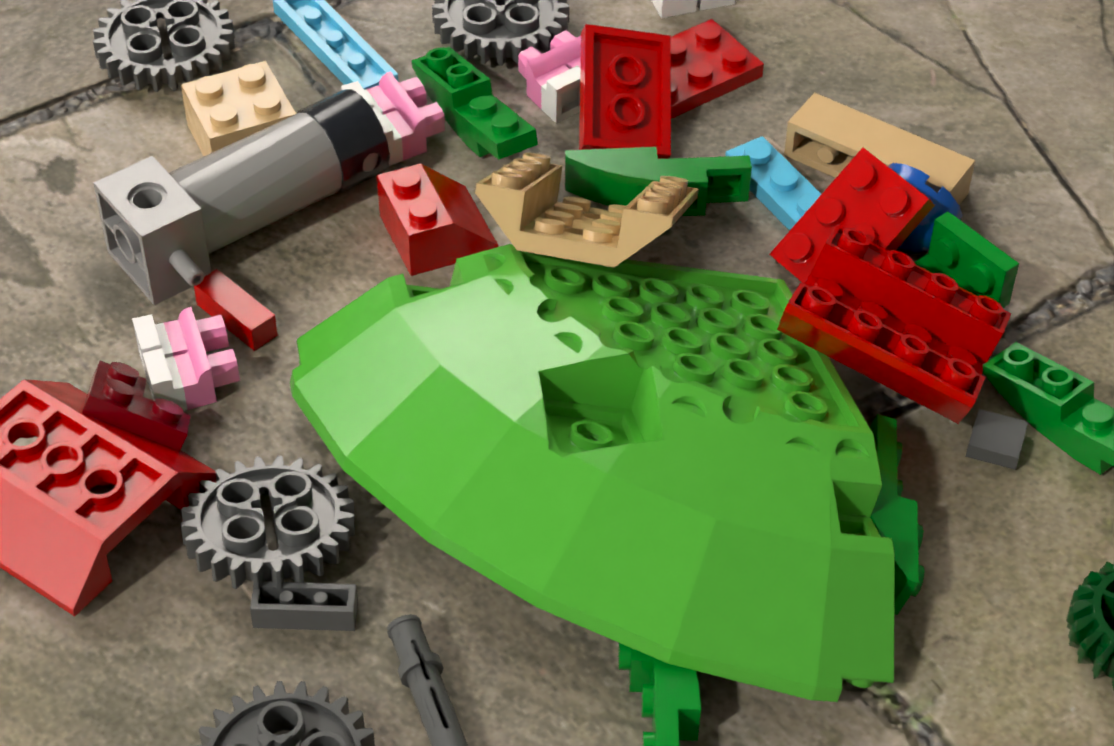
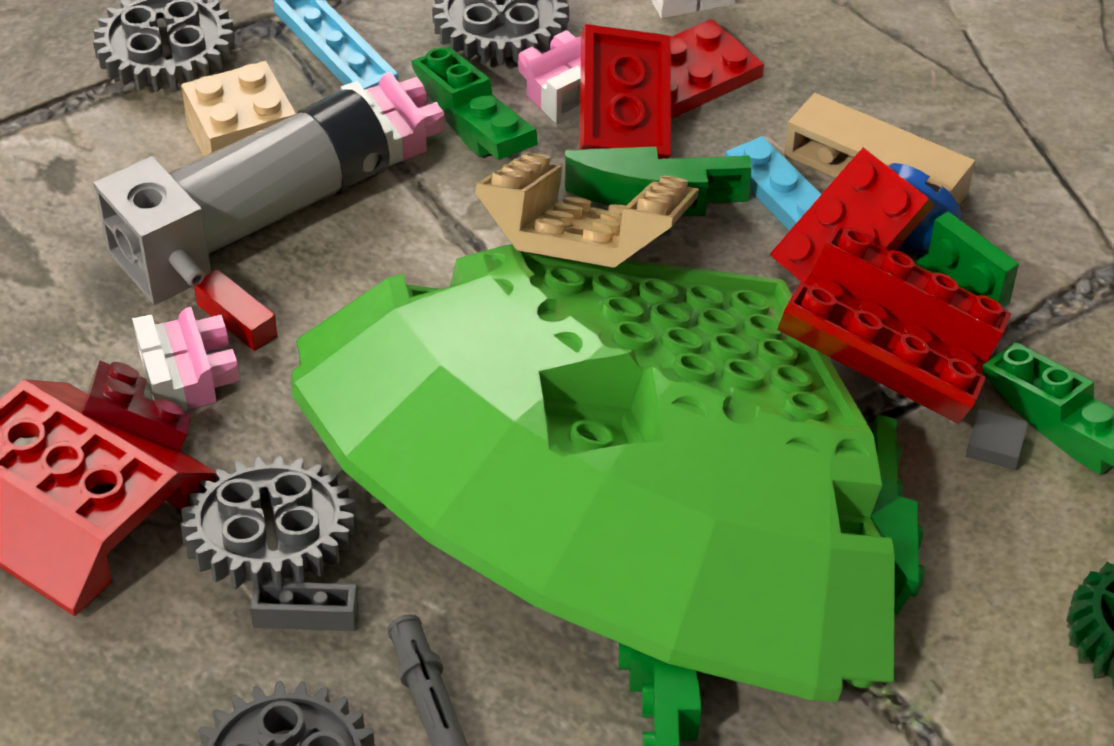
red slope [377,164,499,276] -> none

